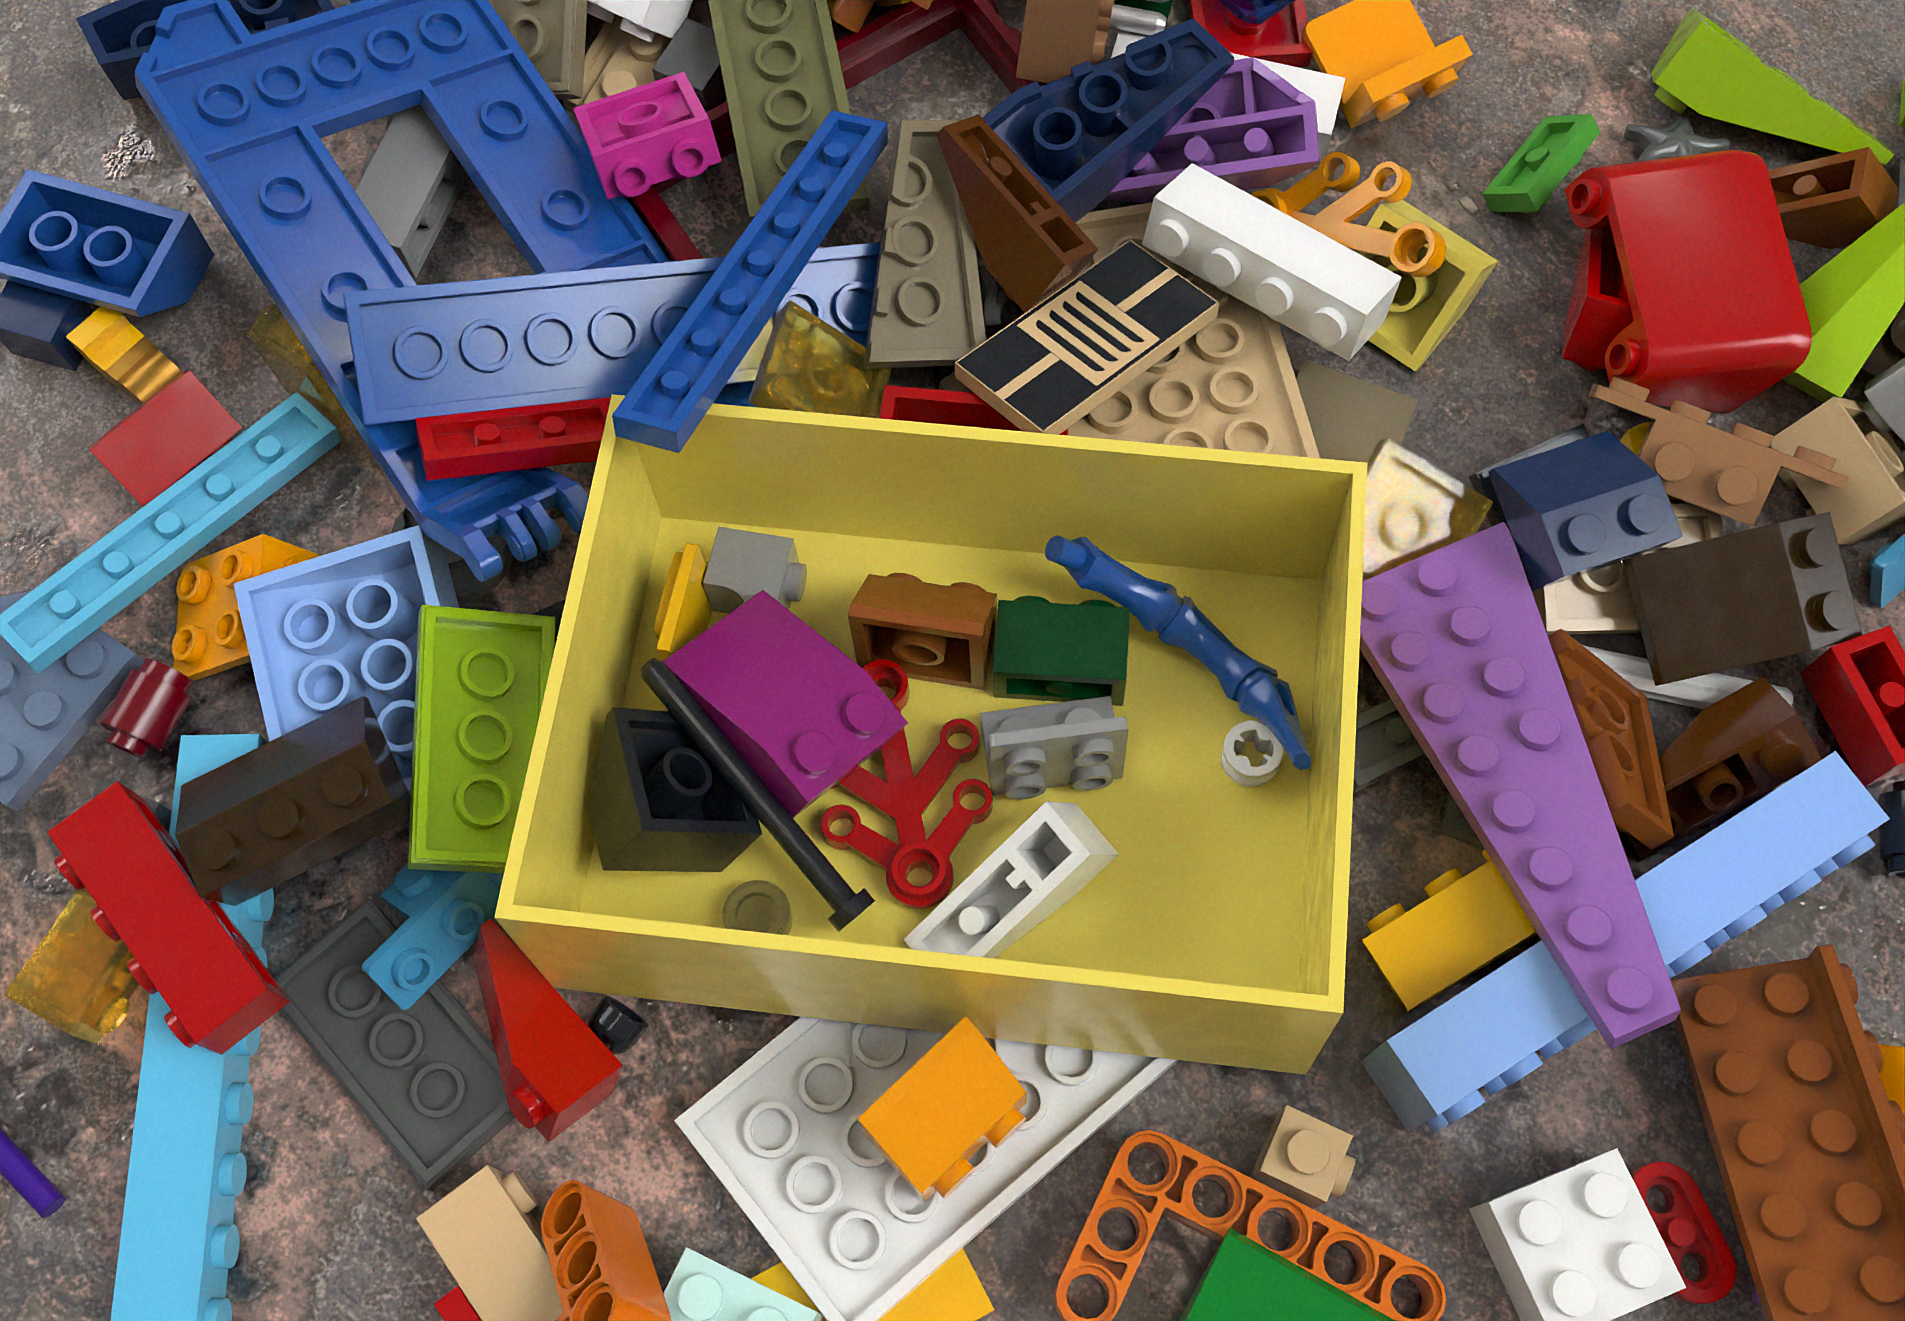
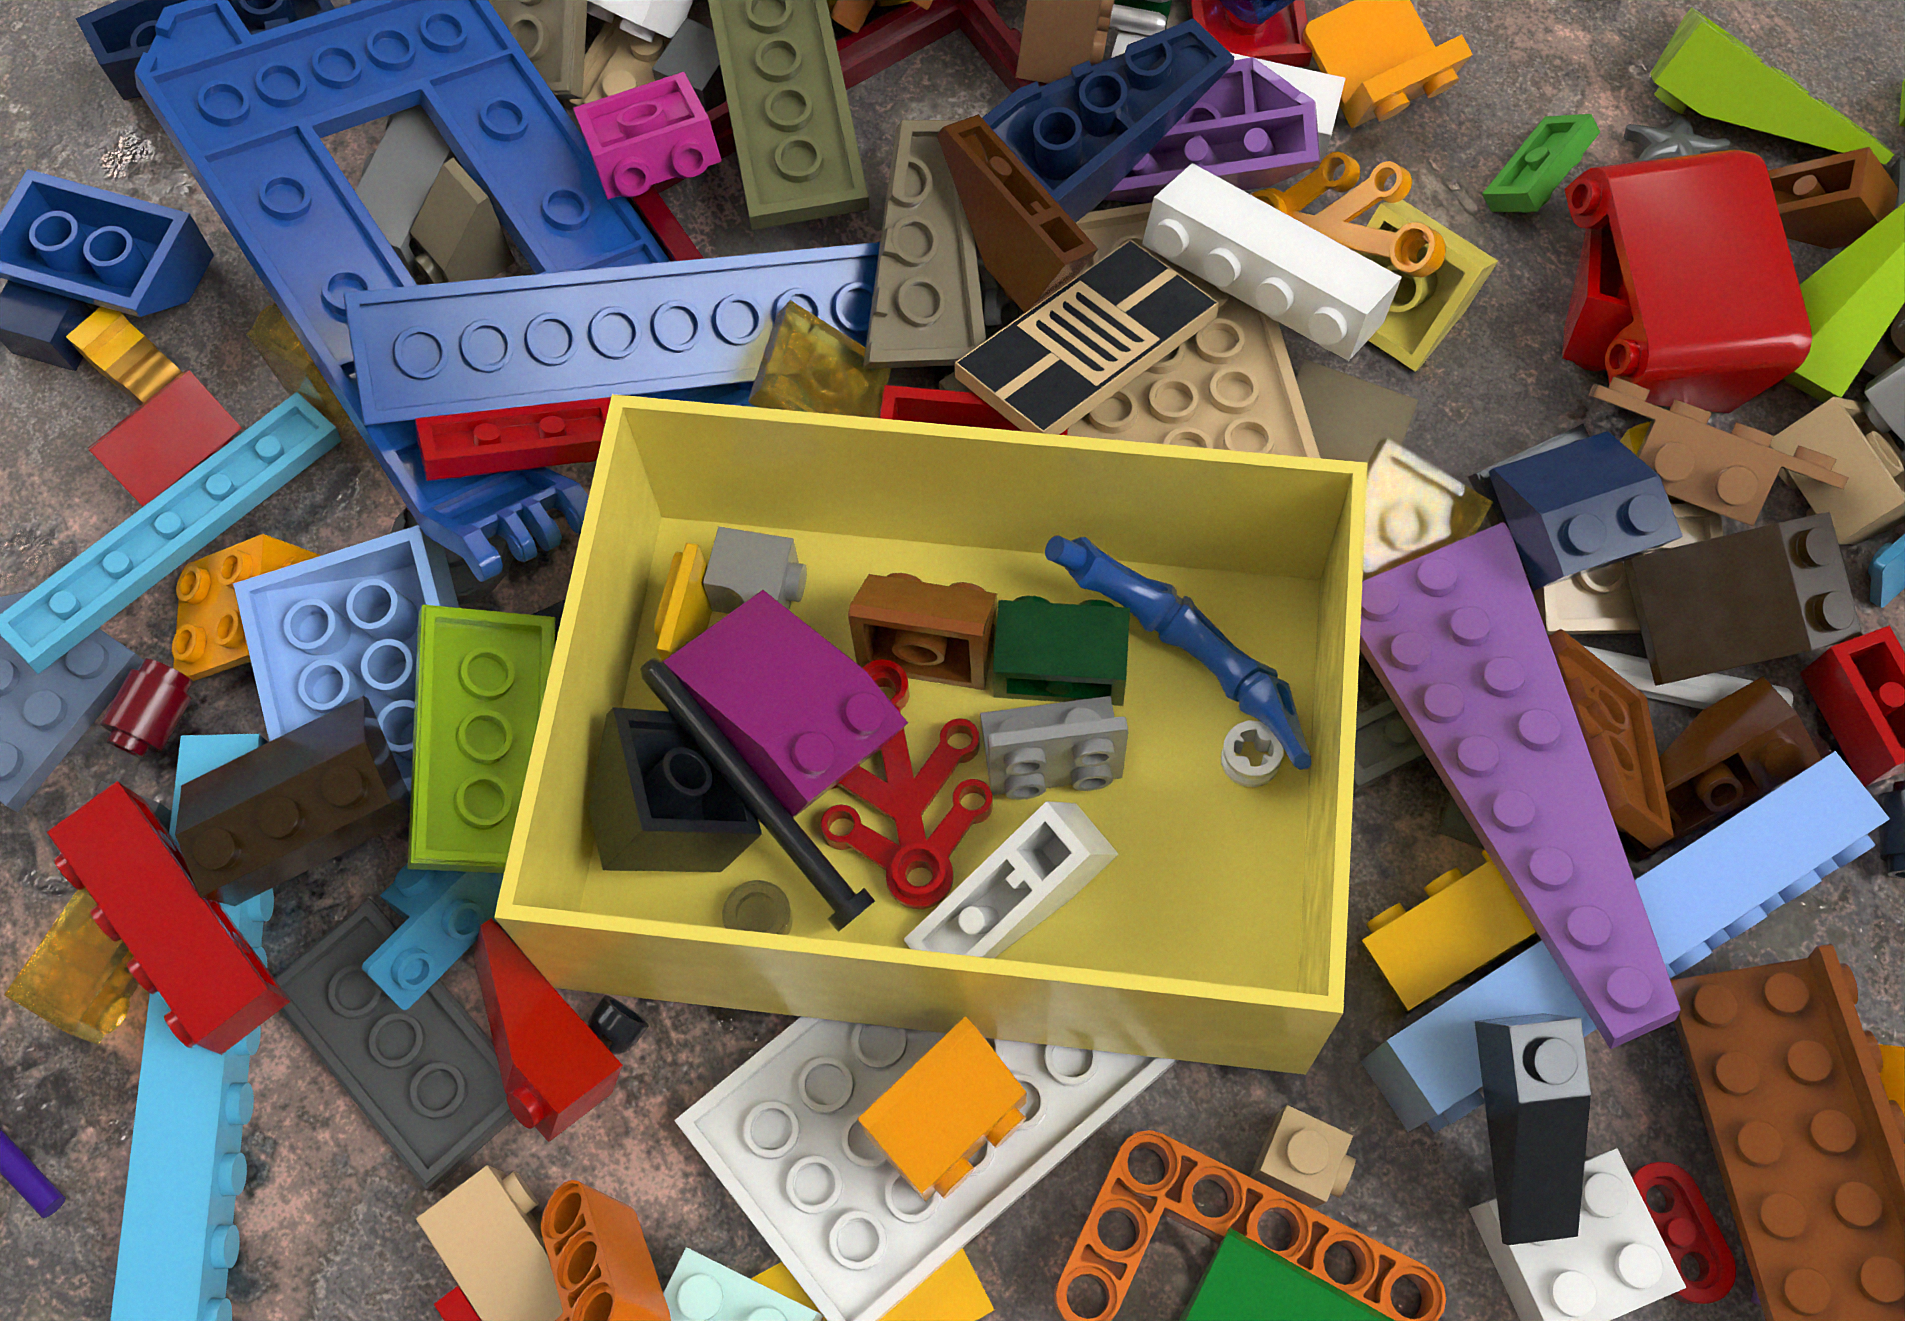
blue plate [612,110,888,453] -> none
none -> dark tan slope [410,158,515,284]
none -> black slope [1475,1013,1591,1245]

